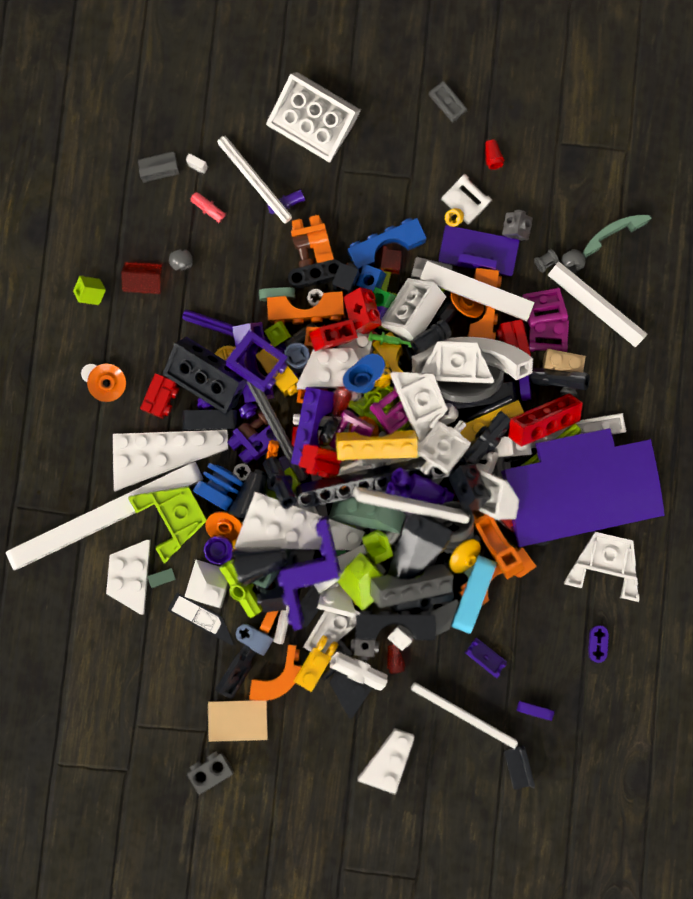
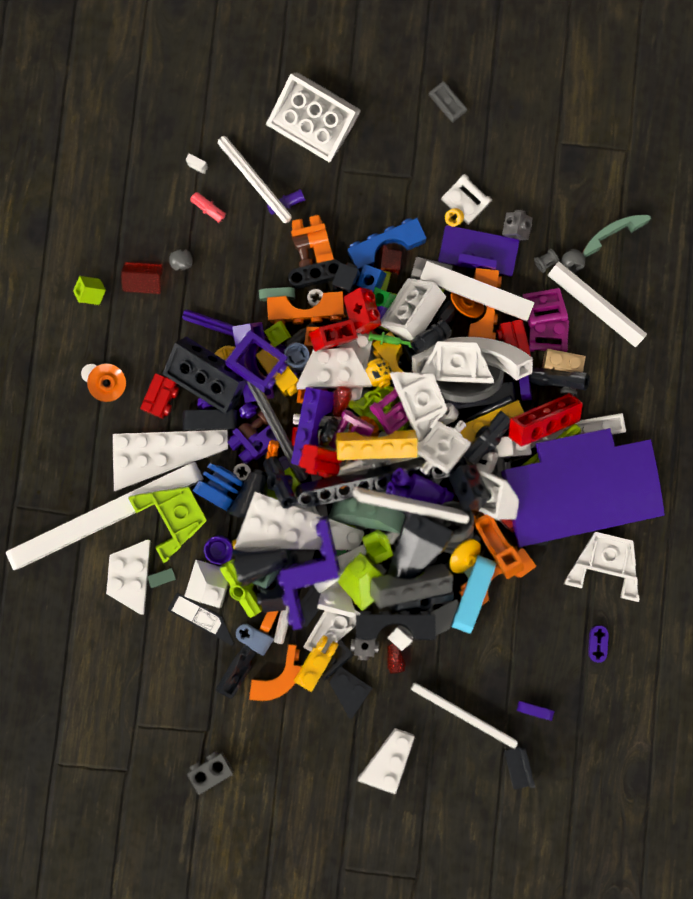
dark grey panel [138,152,180,182] -> none
orange dish [205,511,243,542] -> none
tan tile [208,700,268,742] -> none
white piece [330,652,388,691] -> none
blue piece [343,354,385,393] -> none
dark purple hinge [464,638,507,678] -> none
red cone [485,140,504,170] -> none

